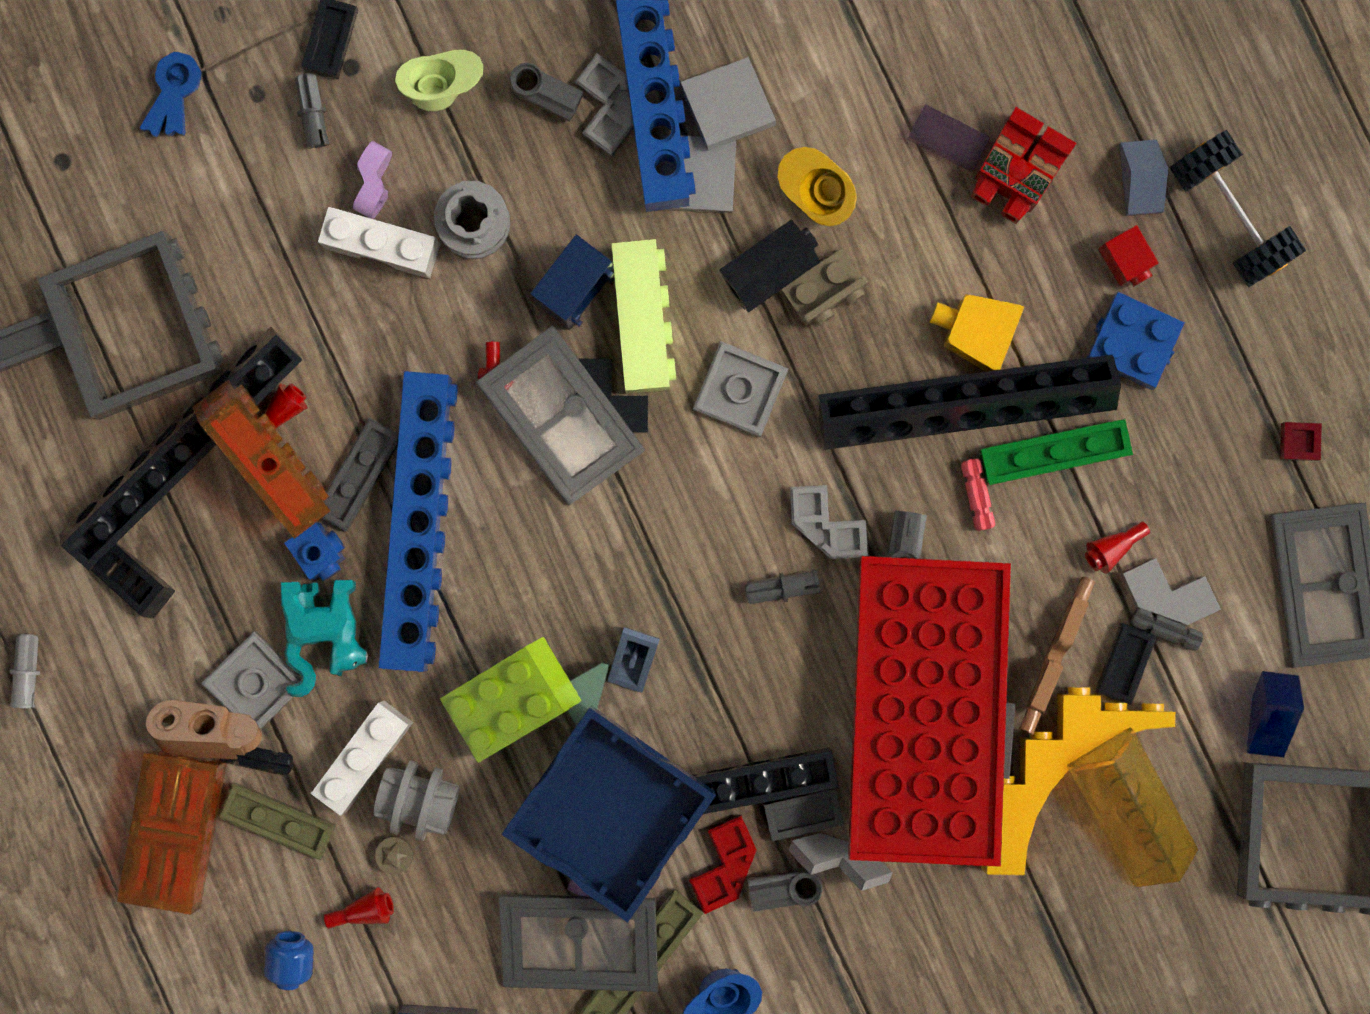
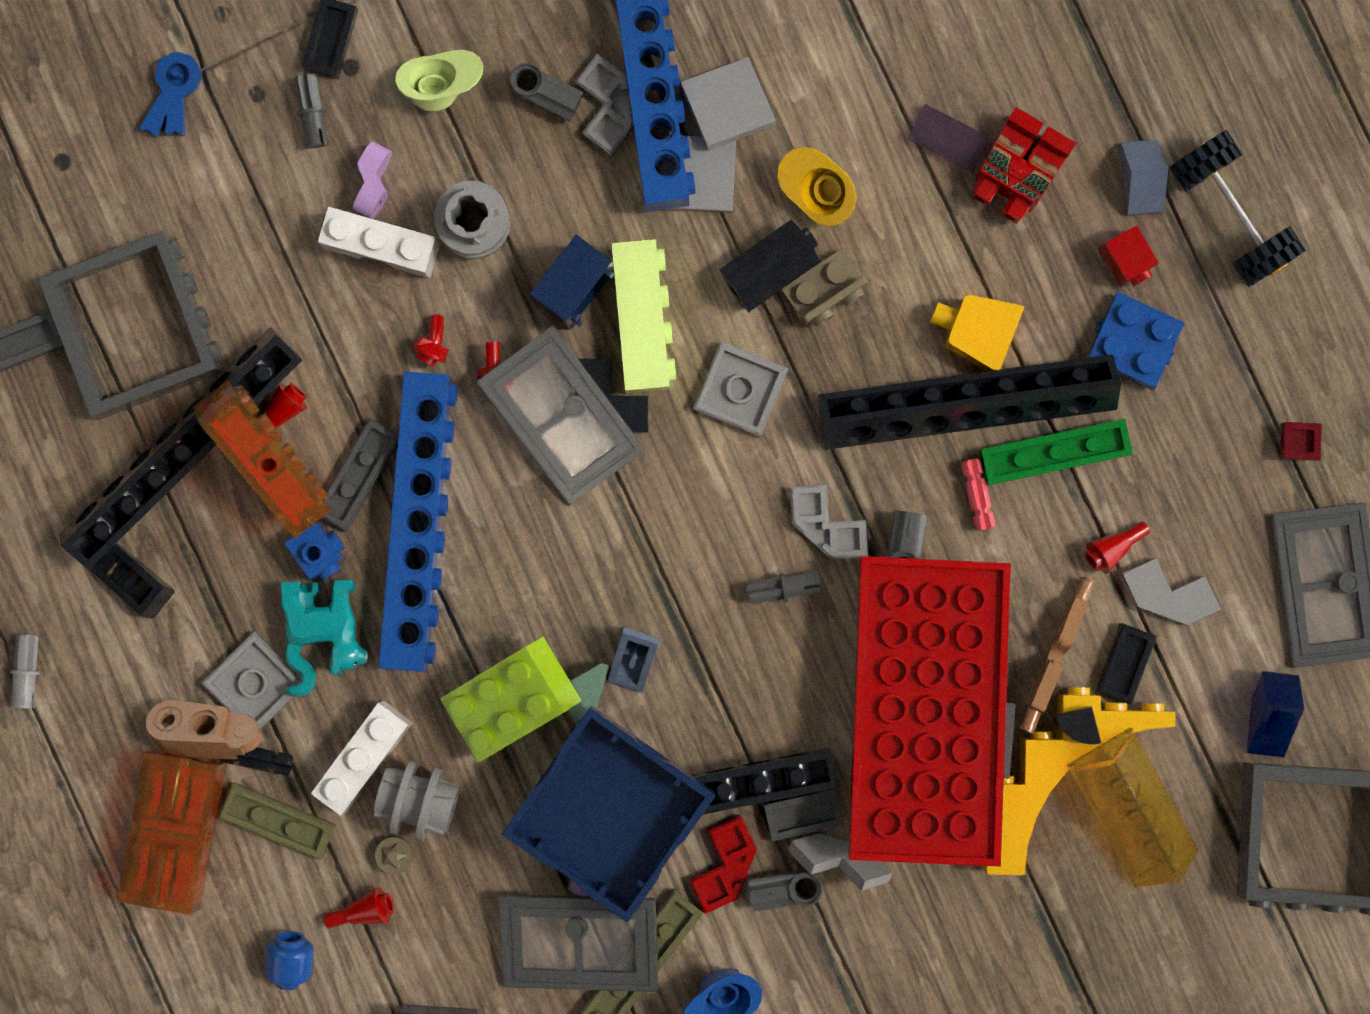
dark grey axle [1130,608,1203,651] -> none
none -> red plate [411,314,449,367]
none -> black tile [1053,706,1101,744]

